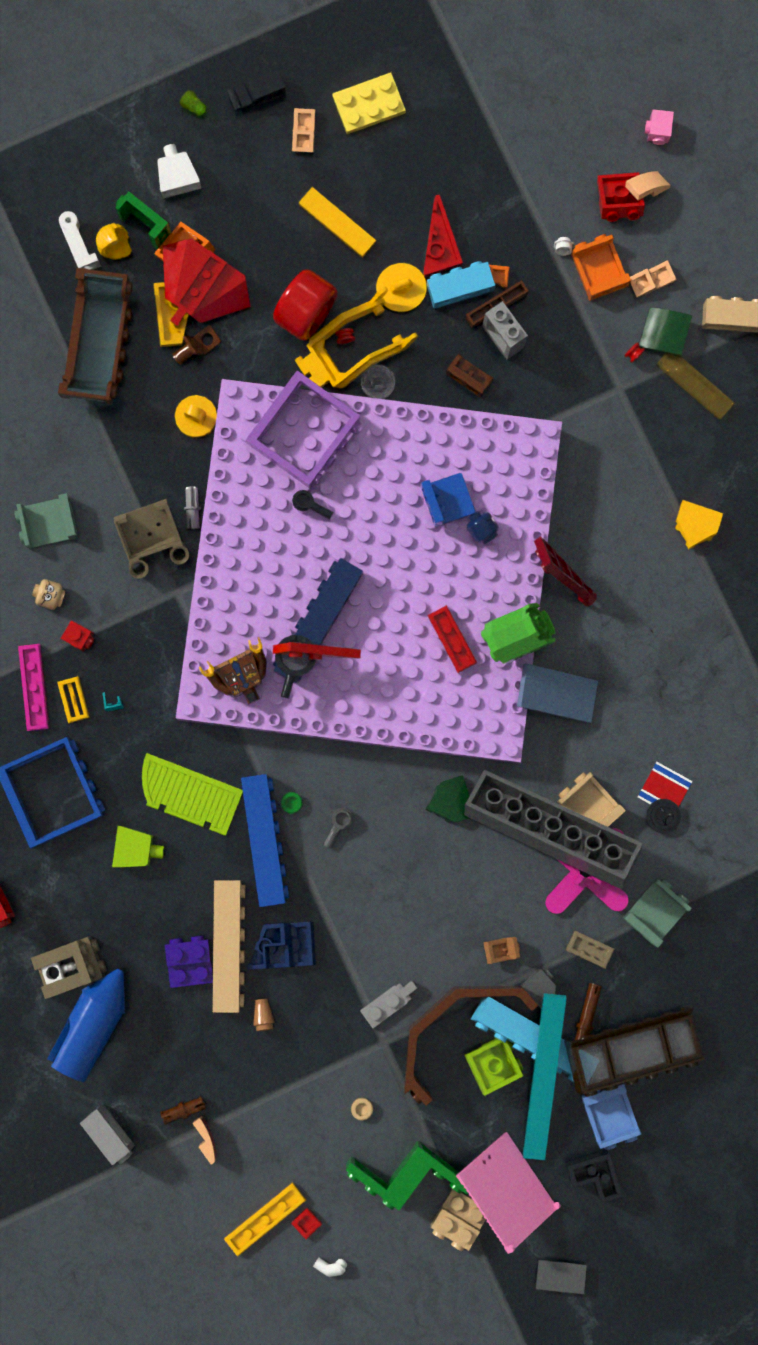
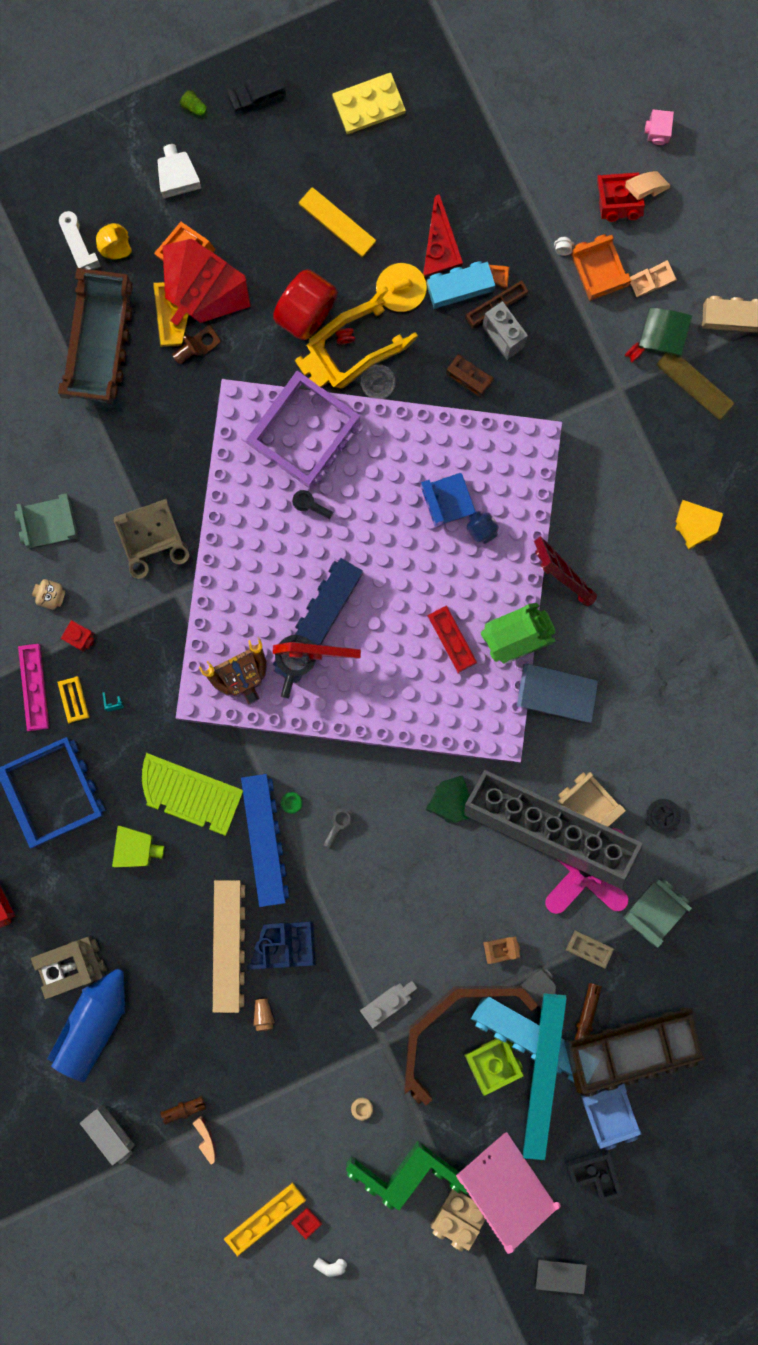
green panel [115,191,171,249] -> none
dark purple plate [165,935,213,988] -> none
yellow tile [175,395,217,438] -> none
light grey axle [184,486,201,529] -> none
light nougat slope [292,108,316,152] -> none
sticker [638,762,692,815] -> none

